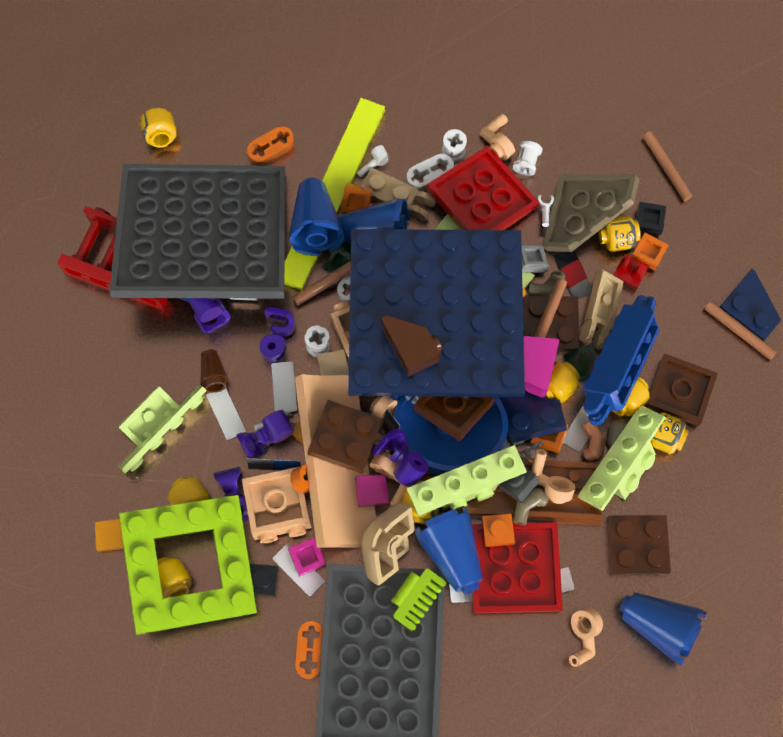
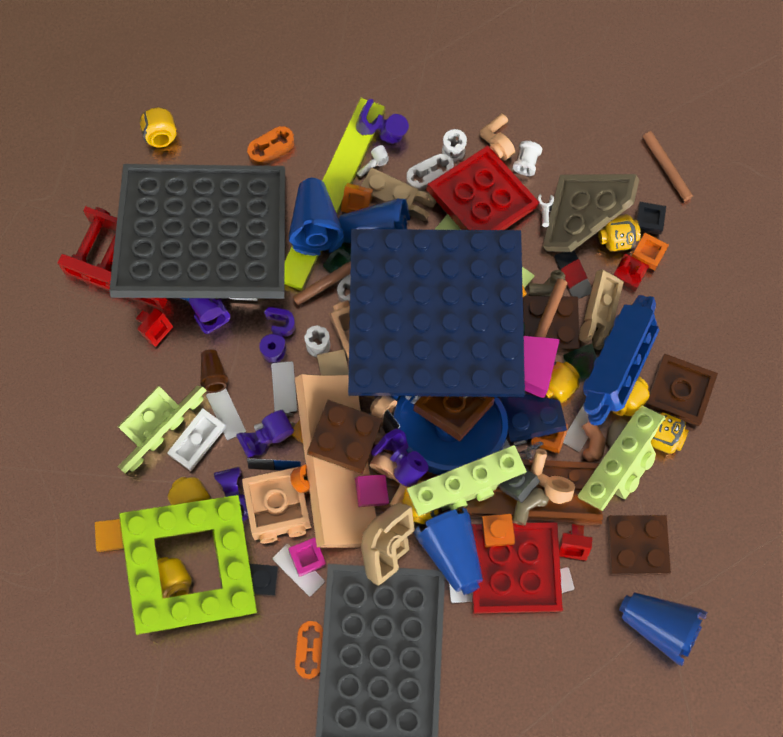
reddish brown slope [381,315,442,377] -> none
lime piece [391,569,446,631] -> none
light grey tile [522,245,549,272] -> none
light nougat plate [569,607,603,667] -> none
nougat bar [704,301,777,360] -> none
dark blue wing [720,269,781,341] -> none
none -> red tile [135,308,173,347]
none -> white plate [167,408,226,471]
none -> dark purple leg [356,99,409,144]
none -> red tile [559,524,592,561]

